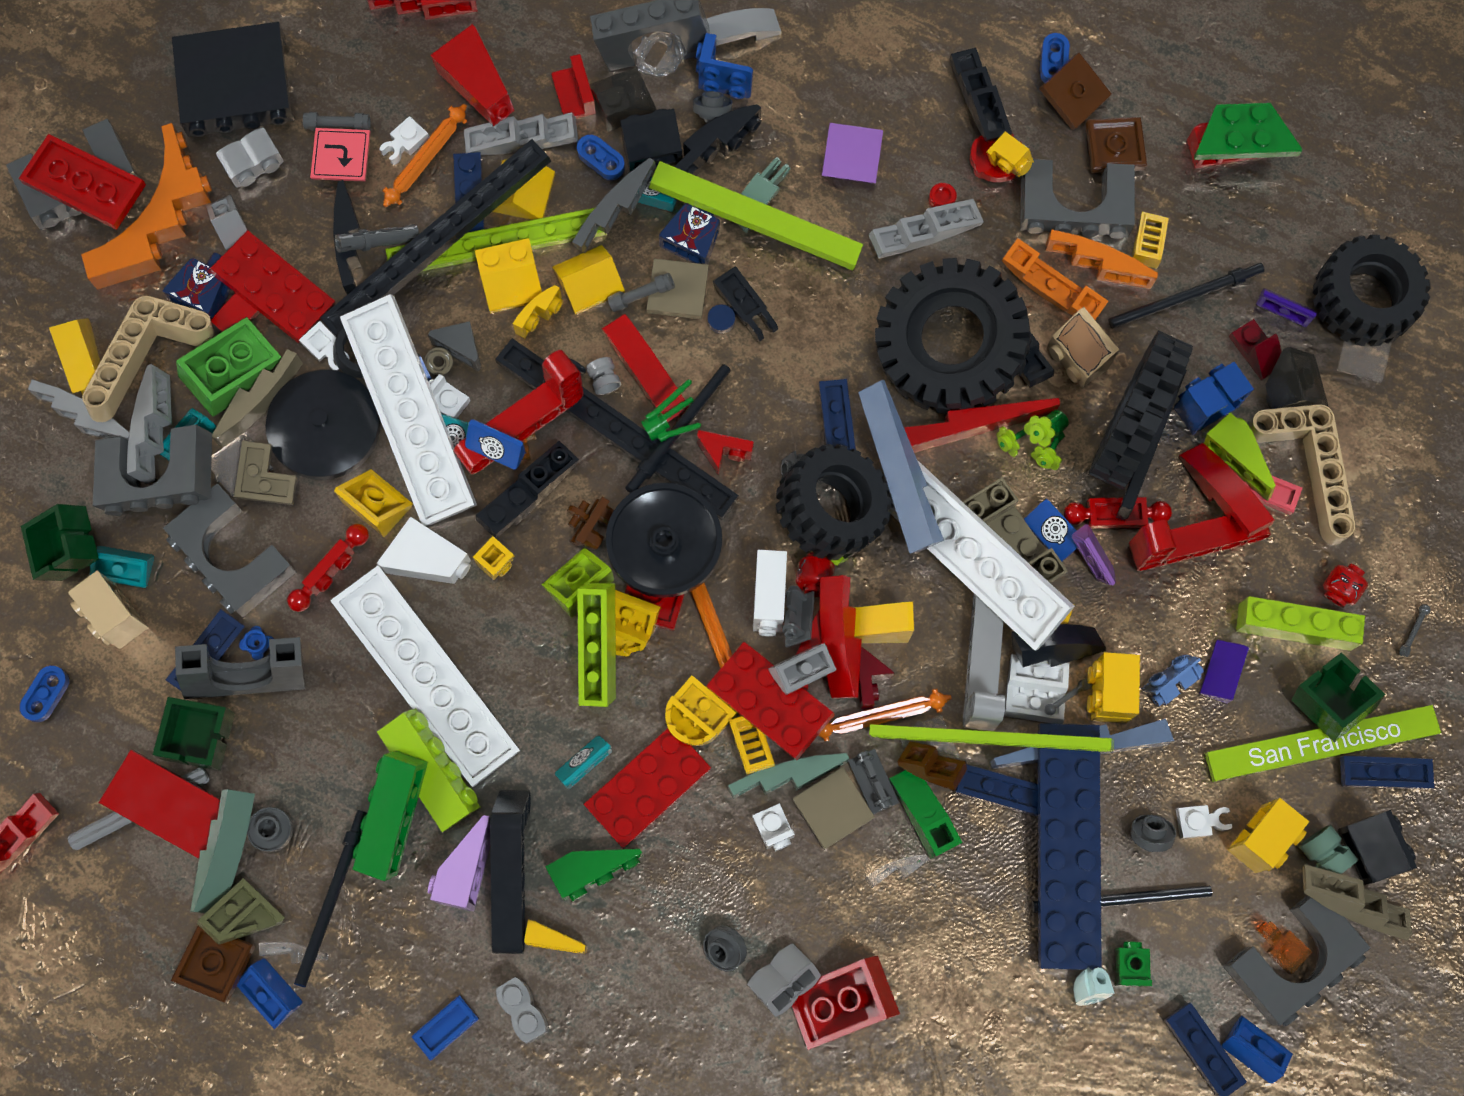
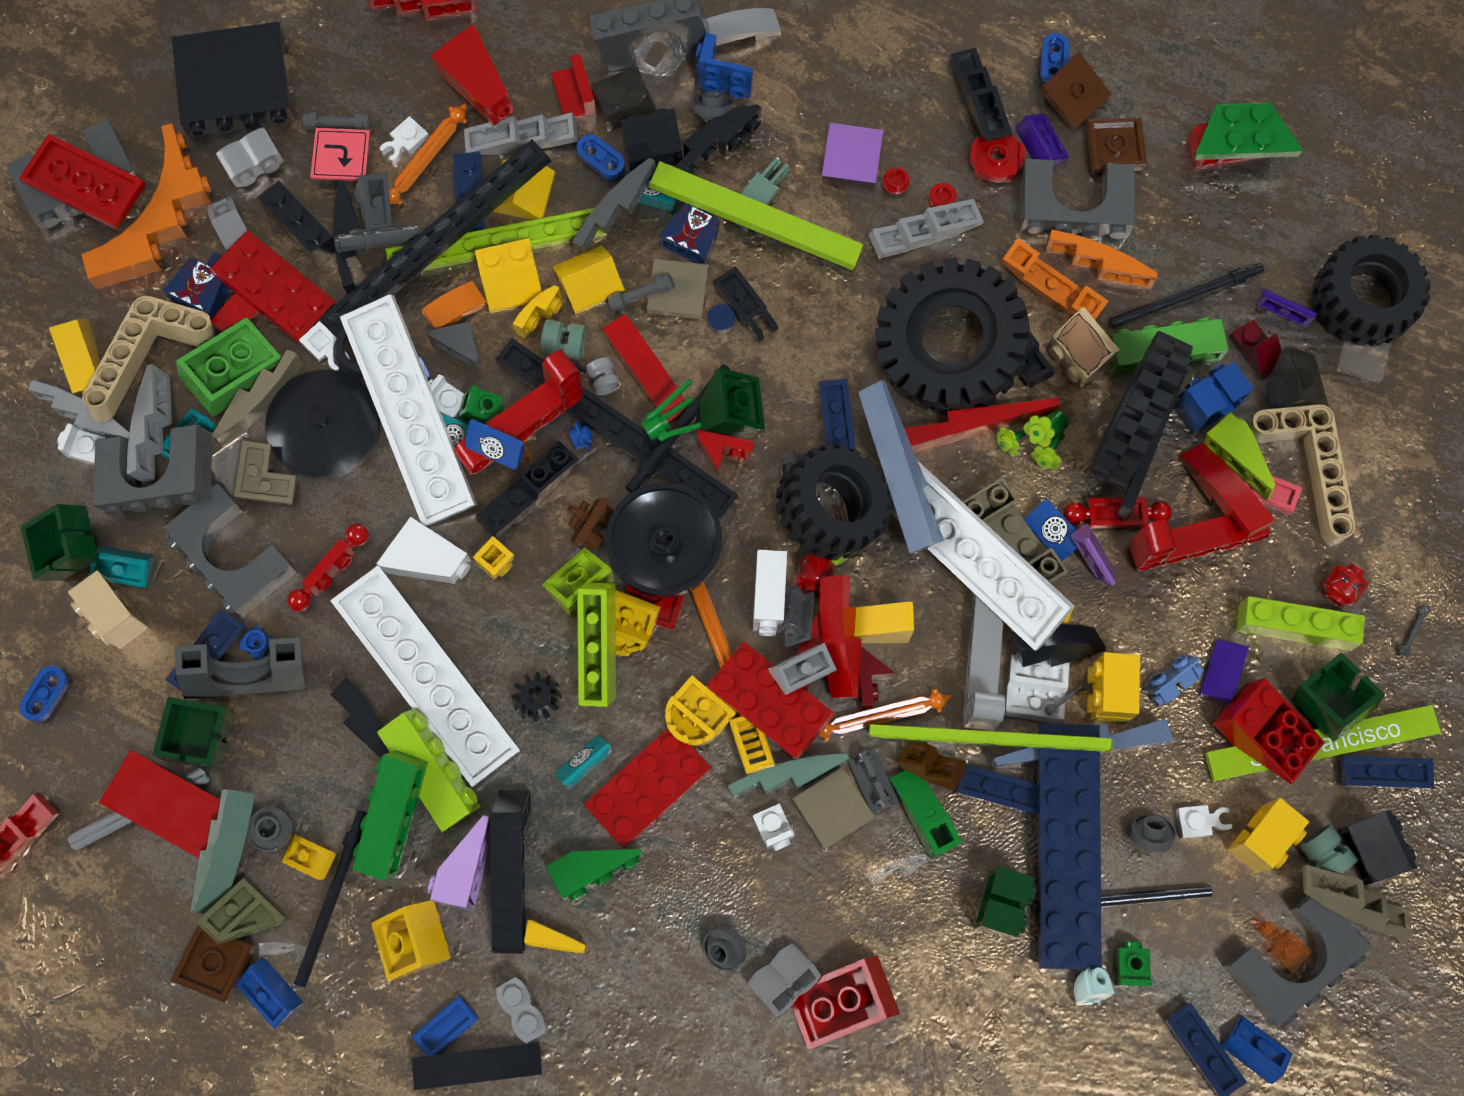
yellow slope [334,469,413,537] -> none
dark tan plate [425,347,453,375] -> none
yellow brick [987,131,1034,177] -> none
yellow slope [1131,212,1169,269] -> none
none -> white bracket [58,423,106,465]
none -> black brick [258,181,335,267]
none -> yellow slope [281,835,336,880]
none -> black slope [330,677,390,758]
none -> dark grey slope [351,173,392,231]
none -> yellow slope [371,900,451,982]
none -> black slope [412,1043,543,1090]
none -> orange slope [421,281,487,330]
none -> green brick [458,385,506,424]
none -> black gear [512,672,562,723]
none -> sand green wheel [541,319,586,361]
none -> blue plate [569,421,593,451]
none -> dark green slope [699,368,765,435]
none -> red plate [883,167,910,195]
none -> dark green piece [974,866,1037,940]
none -> dark purple slope [1016,114,1069,166]
none -> bright green brick [1110,317,1229,375]
none -> red slope [1213,678,1325,784]

